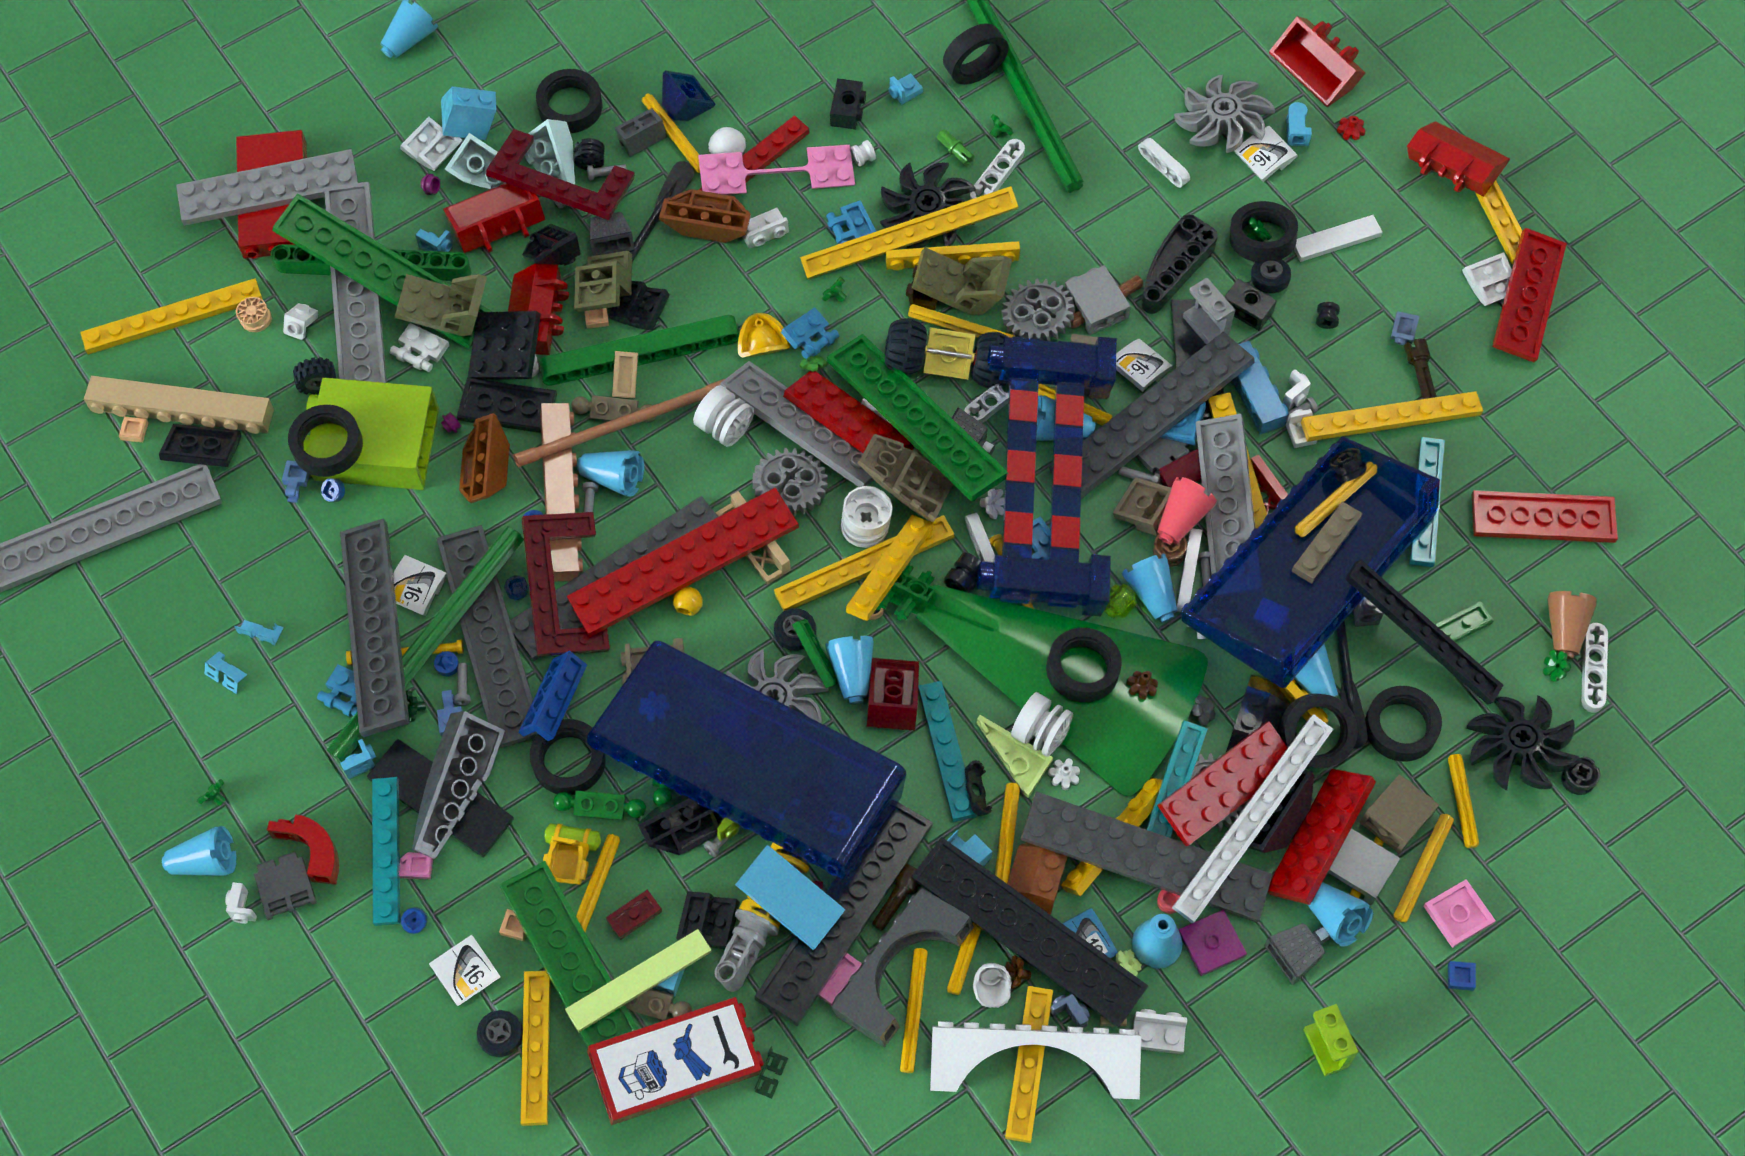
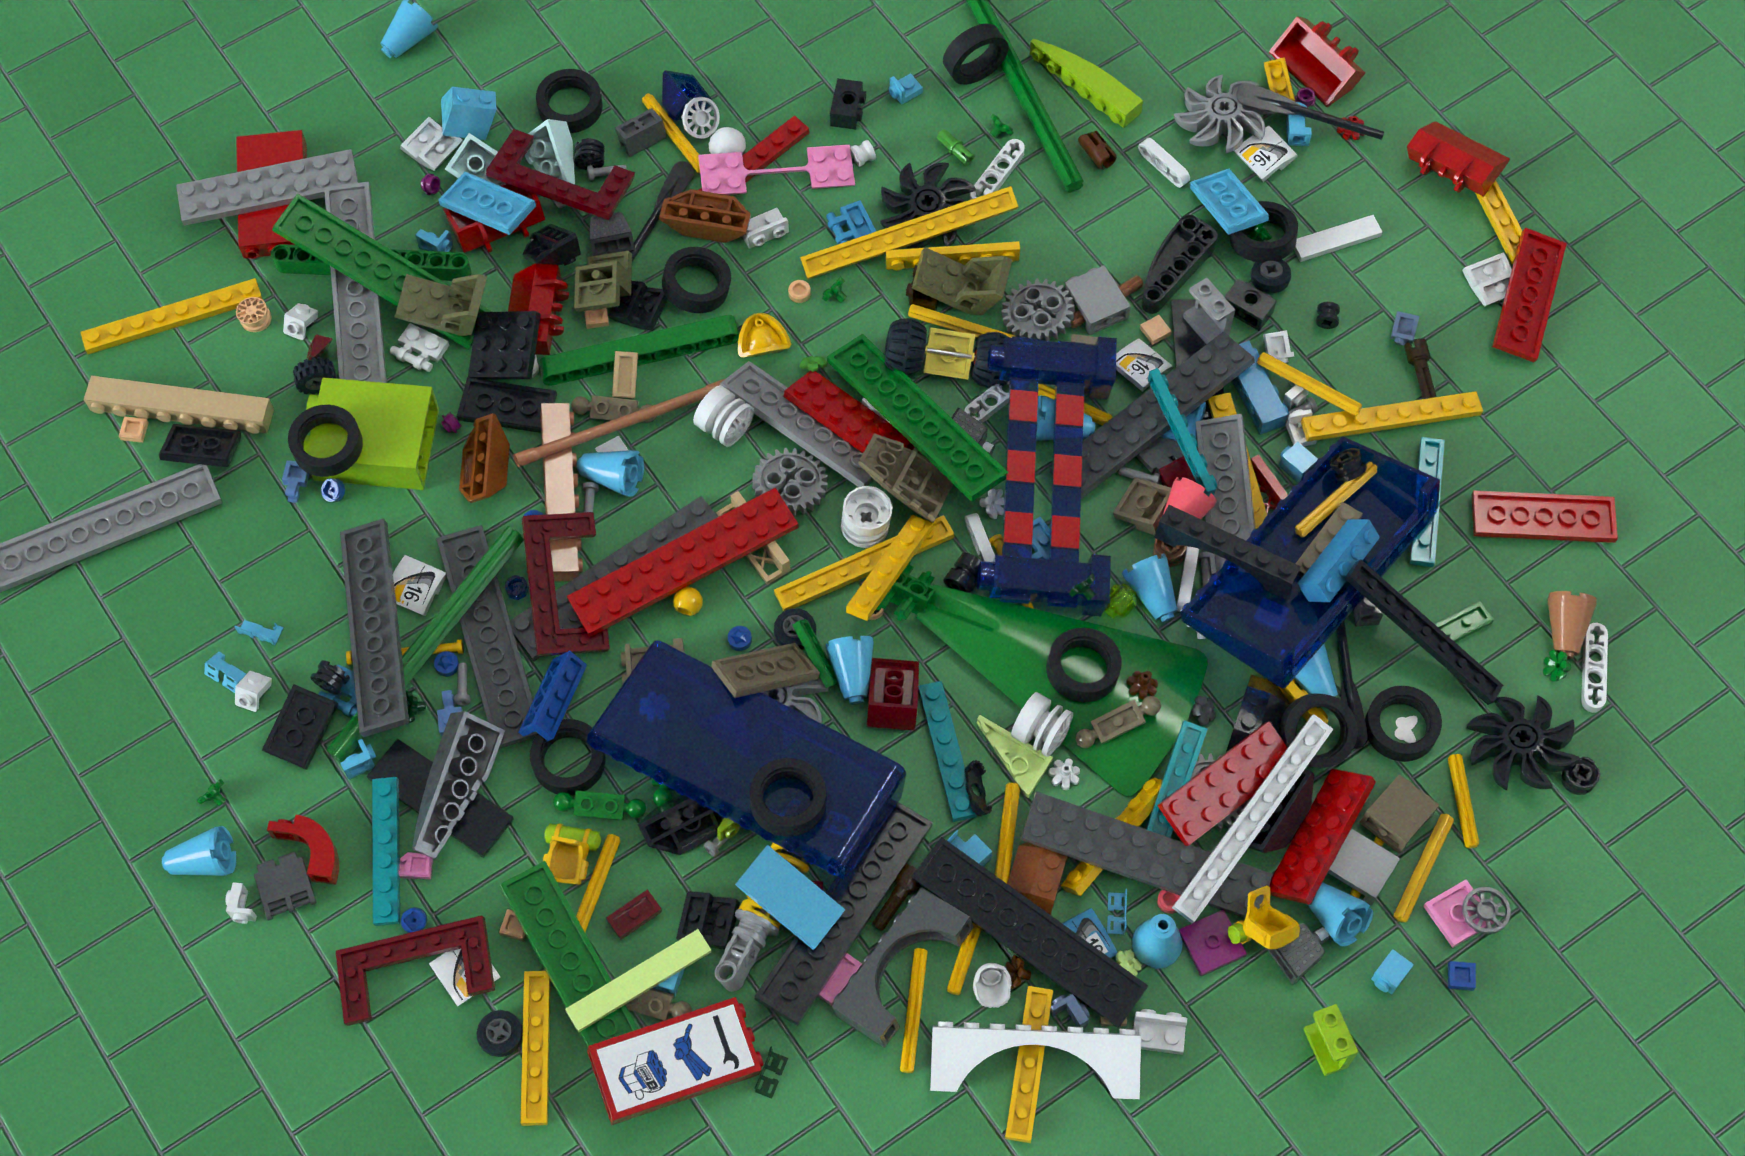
dark azure plate [781,307,839,359] -> none
none -> white bracket [235,671,272,712]
none -> black tile [262,684,338,770]
none -> dark red slope [307,334,333,360]
none -> black wheel [310,660,350,695]
none -> dark red plate [336,915,495,1026]
none -> medium azure tile [438,172,536,235]
none -> white sticker [595,436,628,453]
none -> black tyre [662,247,731,313]
none -> white wheel [681,97,720,139]
none -> dark tan tile [711,643,820,698]
none -> blue tile [728,626,752,651]
none -> black tyre [750,758,826,837]
none -> light nougat tile [788,280,811,303]
none -> lime slope [1030,39,1143,128]
none -> dark green plant [1069,573,1096,600]
none -> dark tan plate [1075,696,1161,748]
none -> reddish brown arm [1078,131,1117,170]
none -> medium azure piece [1107,889,1127,935]
none -> light nougat tile [1140,315,1172,345]
none -> teal plate [1148,368,1217,497]
none -> black arch [1154,505,1301,599]
none -> medium azure tile [1190,169,1269,235]
none -> yellow piece [1228,885,1300,949]
none -> black piece [1236,83,1384,140]
none -> yellow axle [1257,352,1362,416]
none -> yellow tile [1263,58,1295,102]
none -> white bracket [1263,330,1294,363]
none -> medium azure brick [1279,442,1318,484]
none -> magenta plate [1295,88,1316,108]
none -> dark azure brick [1297,519,1380,602]
none -> medium azure brick [1371,949,1414,995]
none -> white sticker [1395,716,1418,743]
none -> flat silver wheel [1462,887,1511,935]

